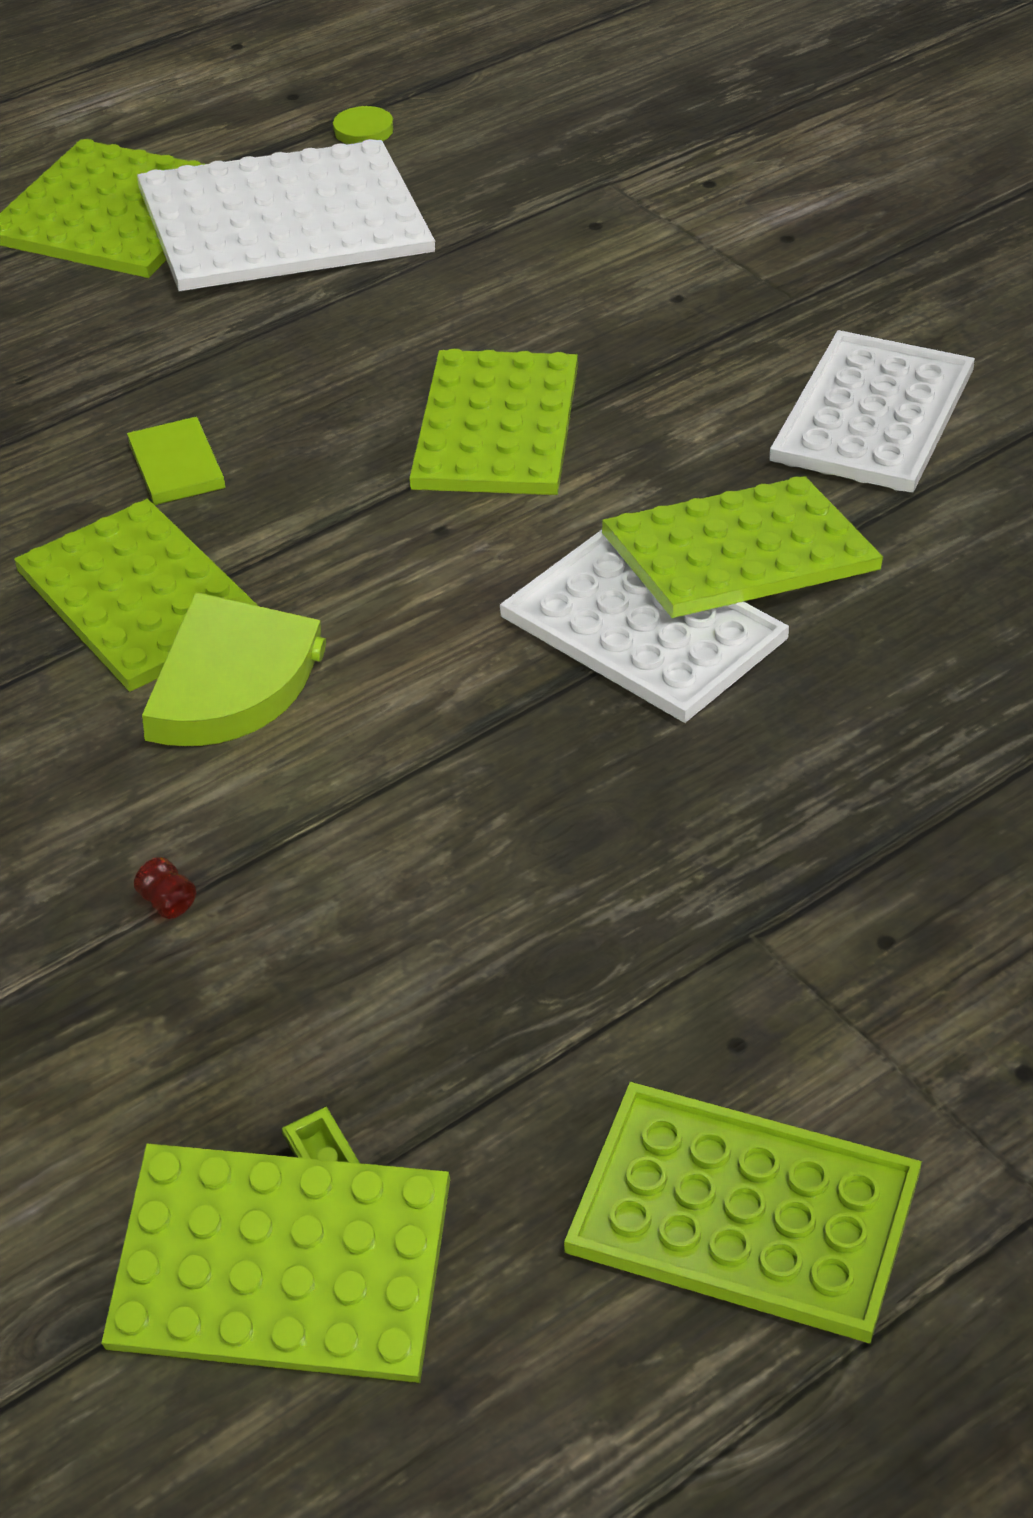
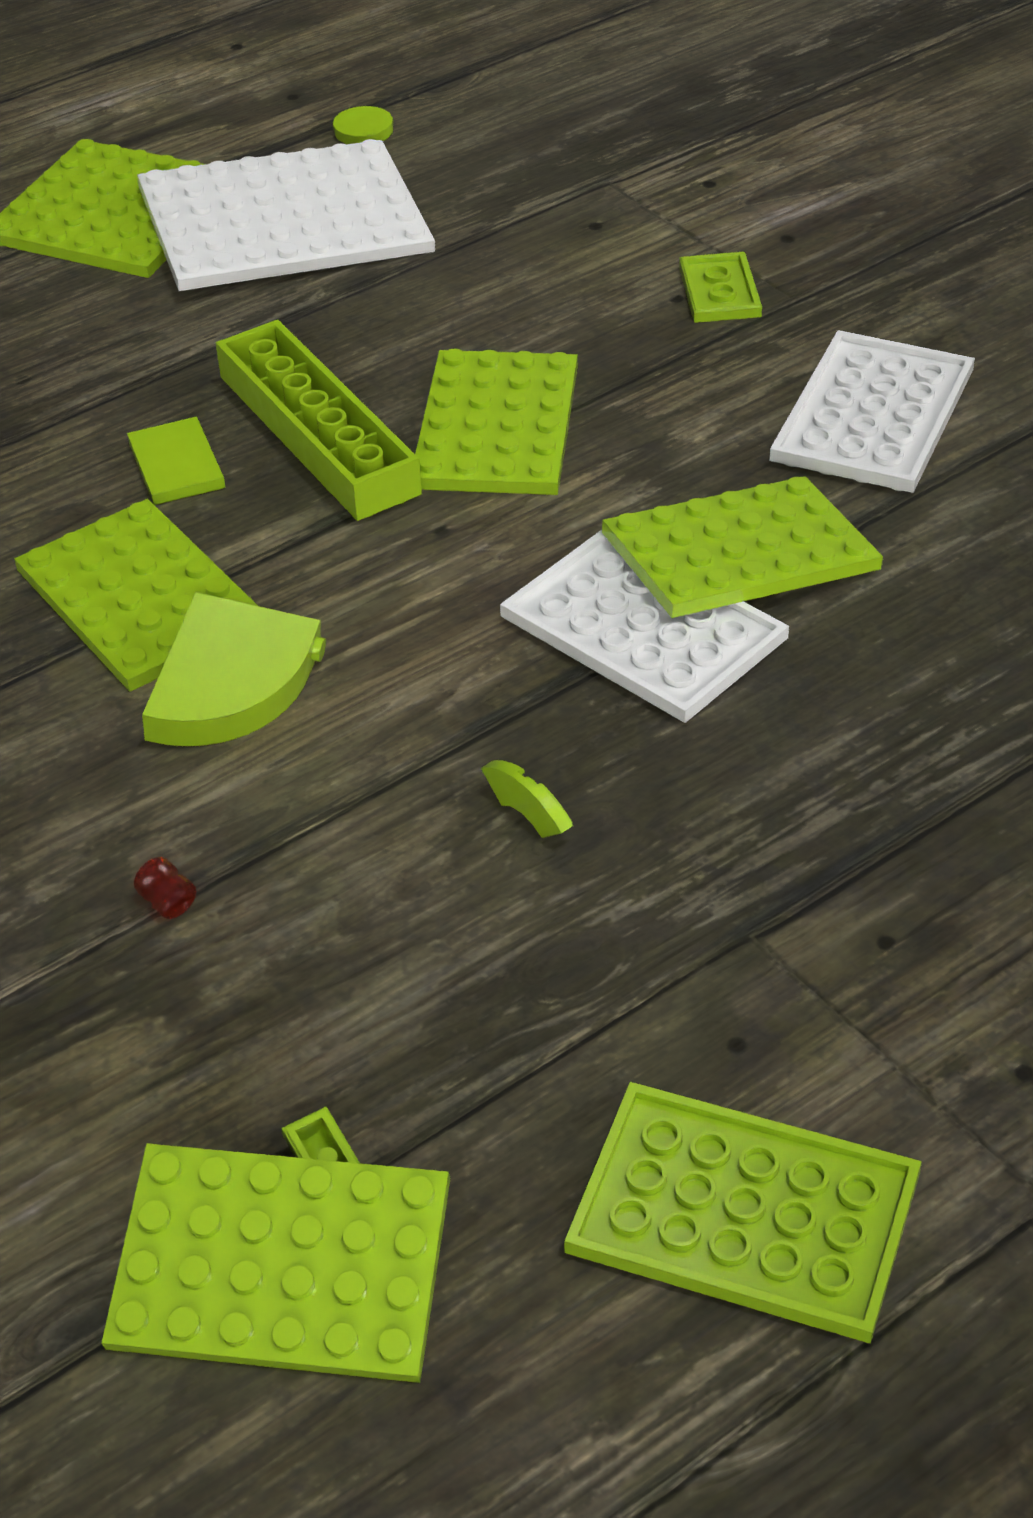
none -> lime brick [215,319,422,521]
none -> lime tile [481,760,573,838]
none -> lime tile [679,252,762,323]

